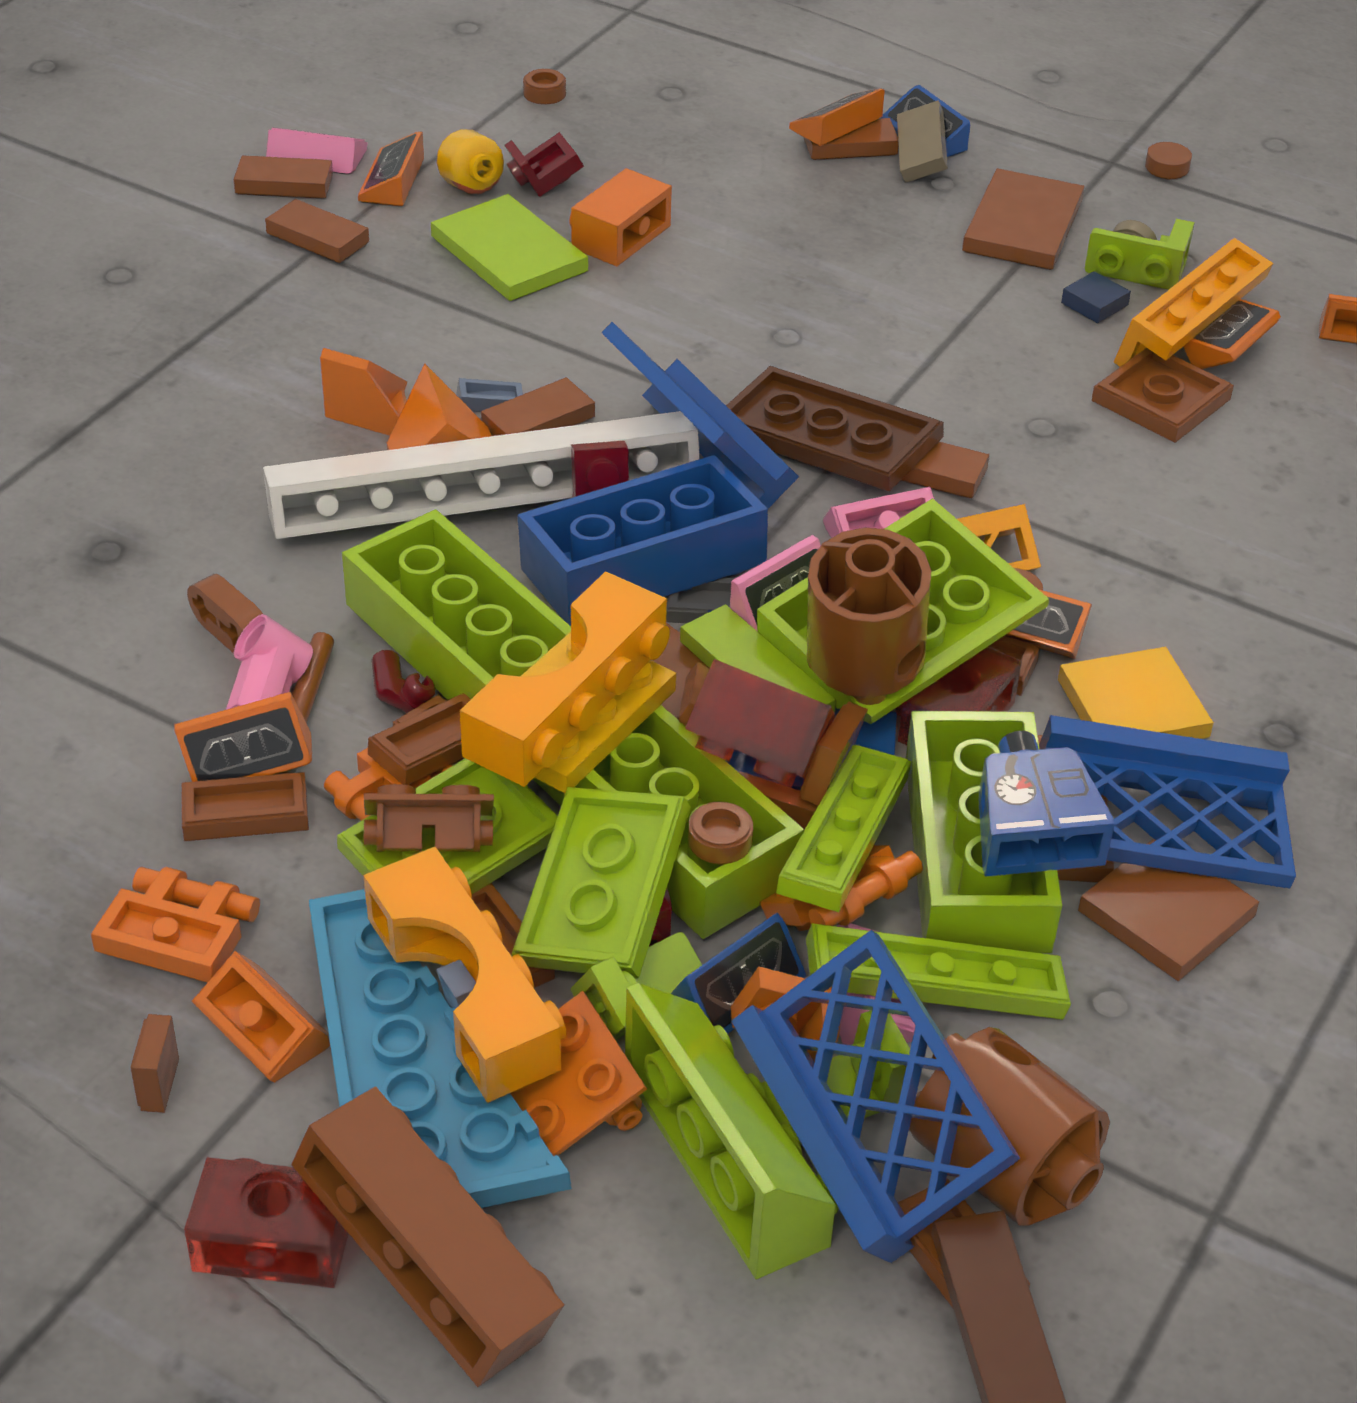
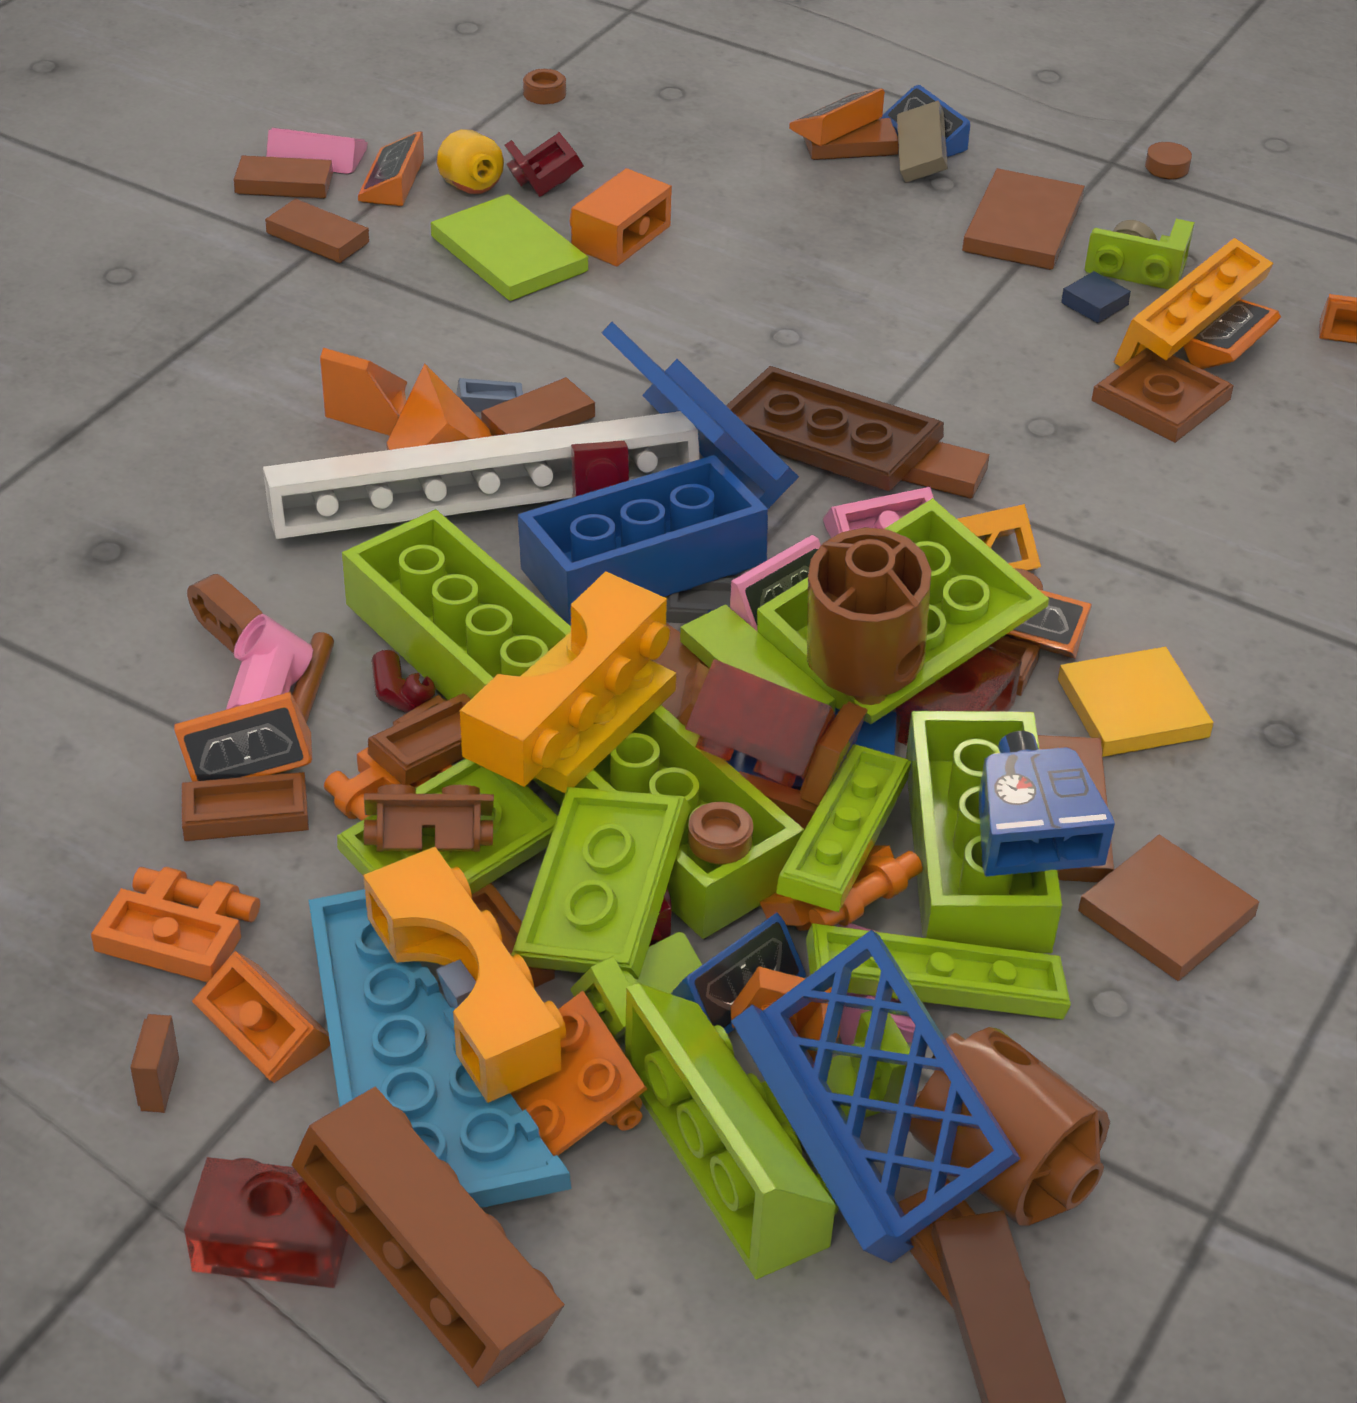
blue fence [1039,715,1296,889] -> none

